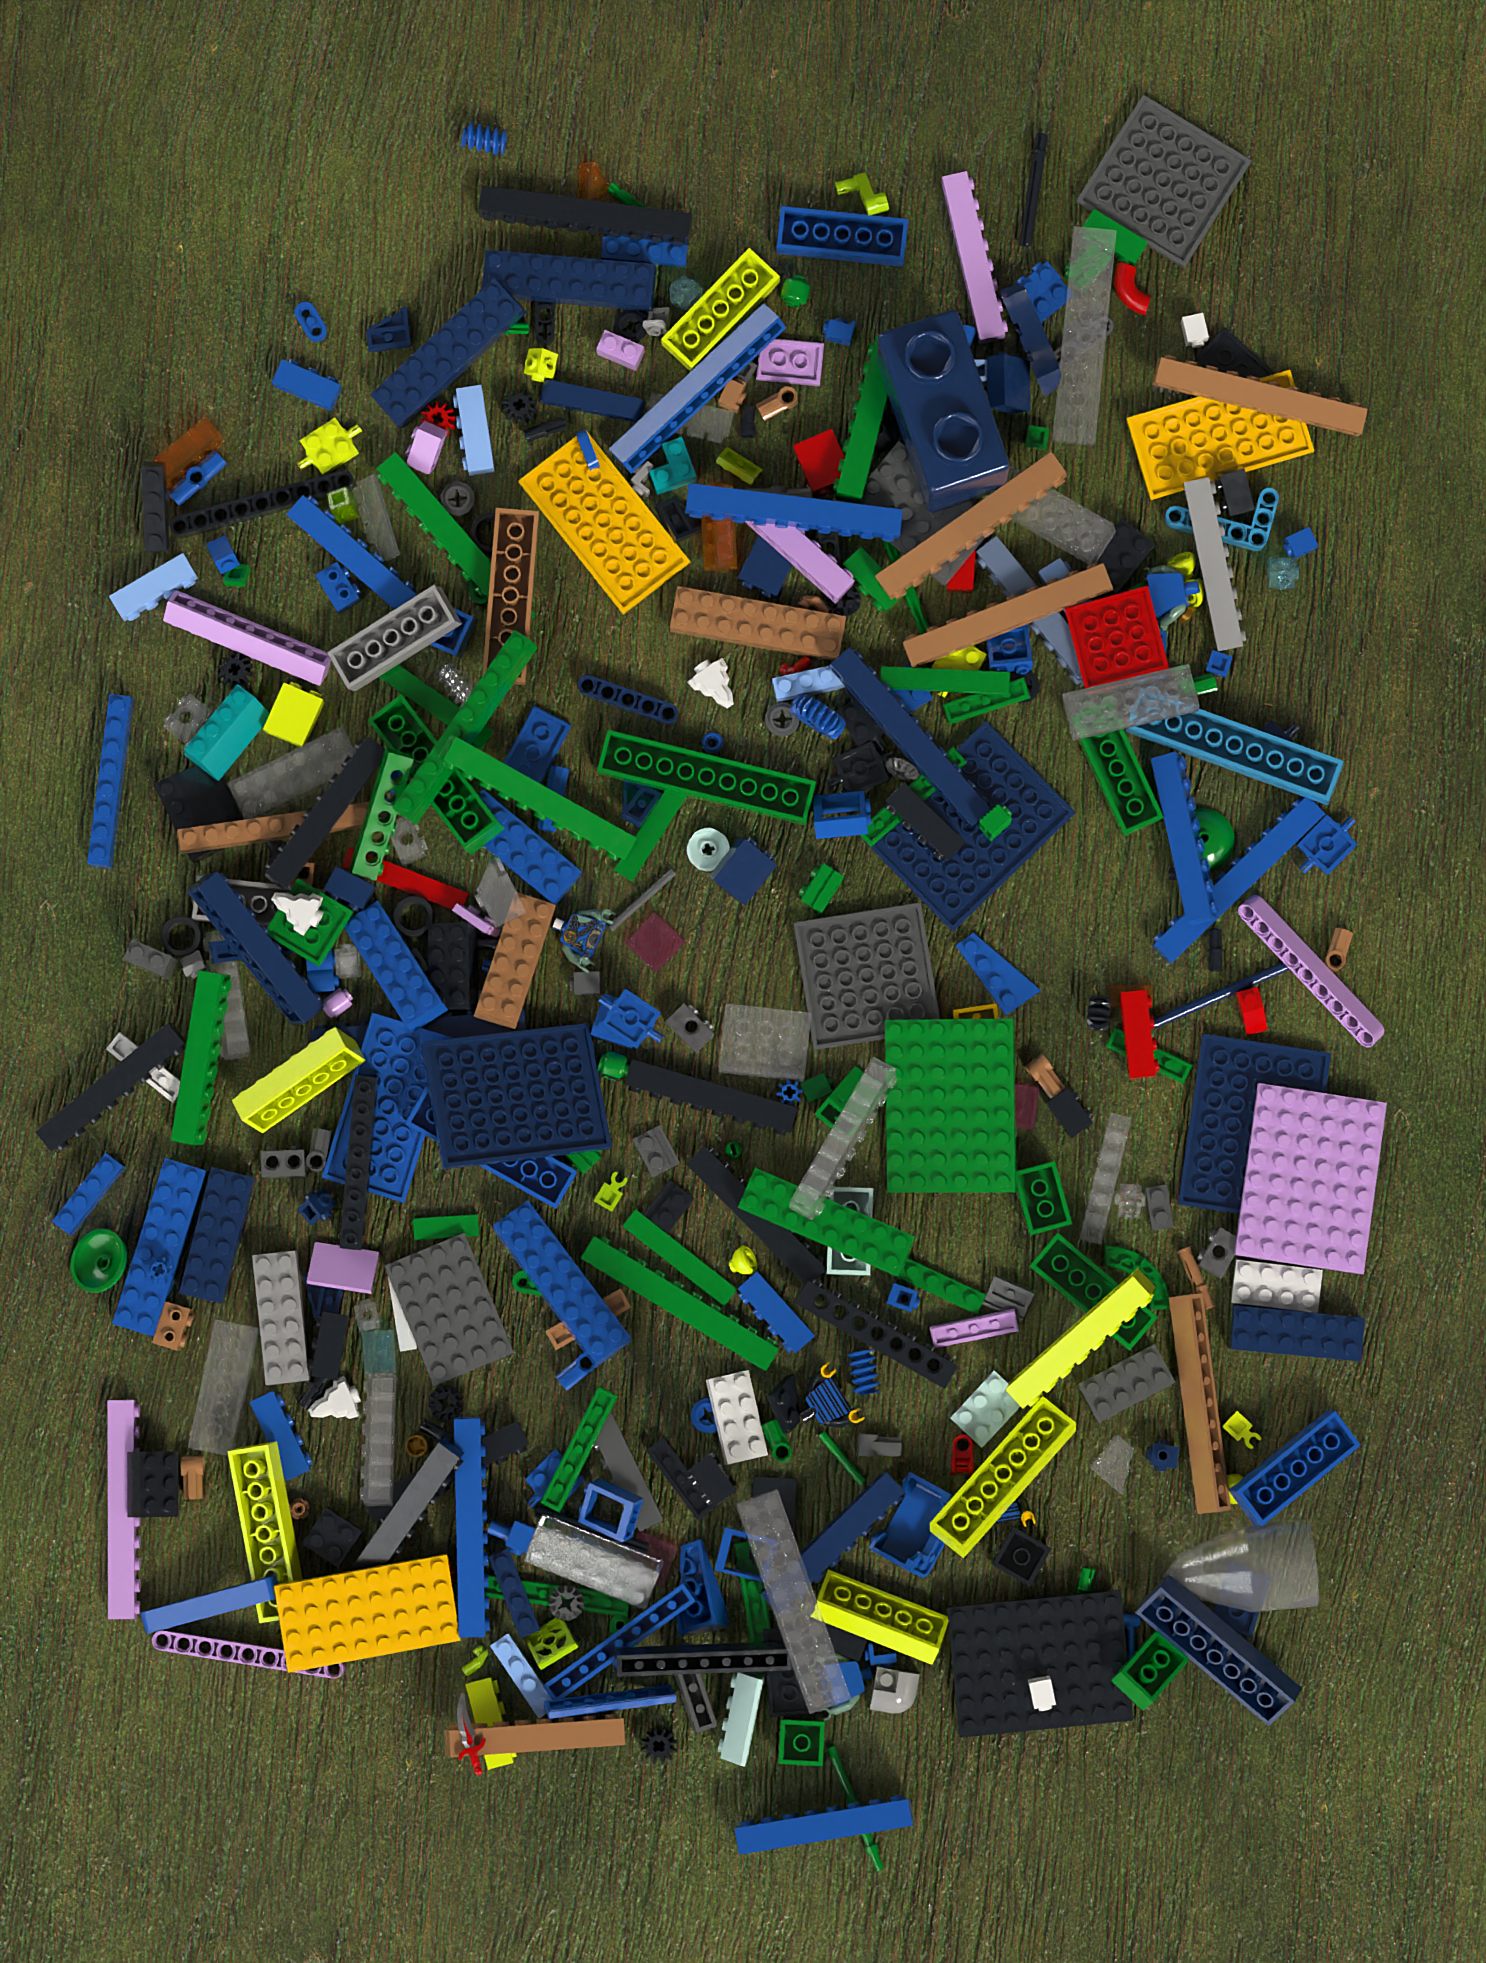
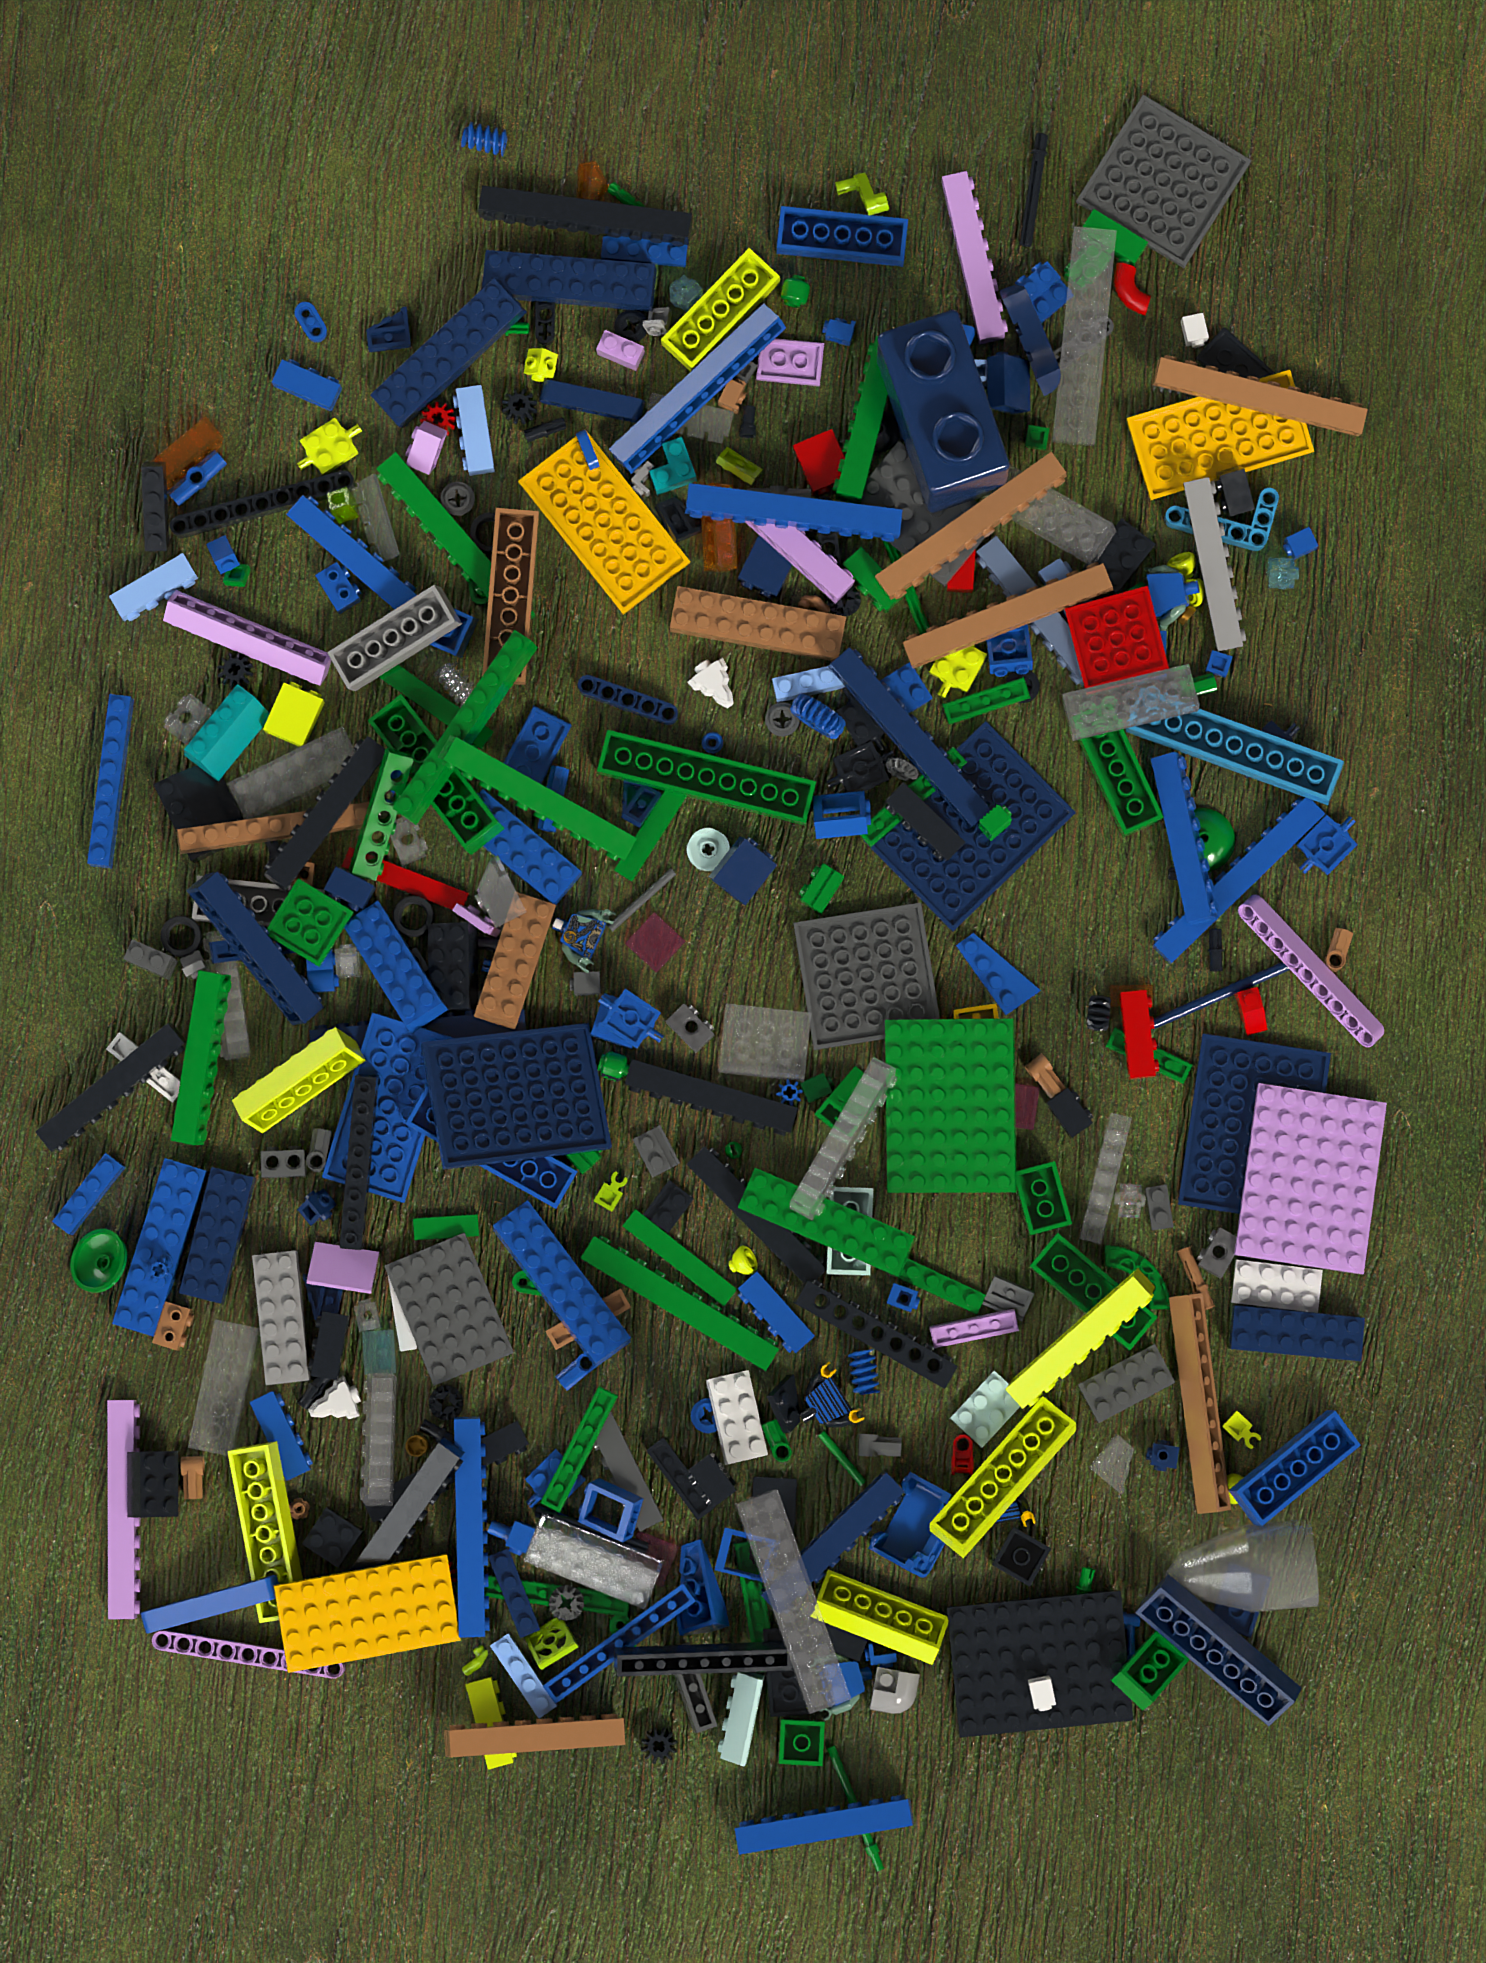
white rock [271,893,324,936] -> none
lavender brick [322,988,353,1019] -> none
piece [457,1693,486,1775] -> none
blue tile [544,1684,676,1719] -> none
medium nougat piece [756,387,798,421] -> none
red arm [779,656,811,676] -> none
green tile [880,666,1010,695] -> none

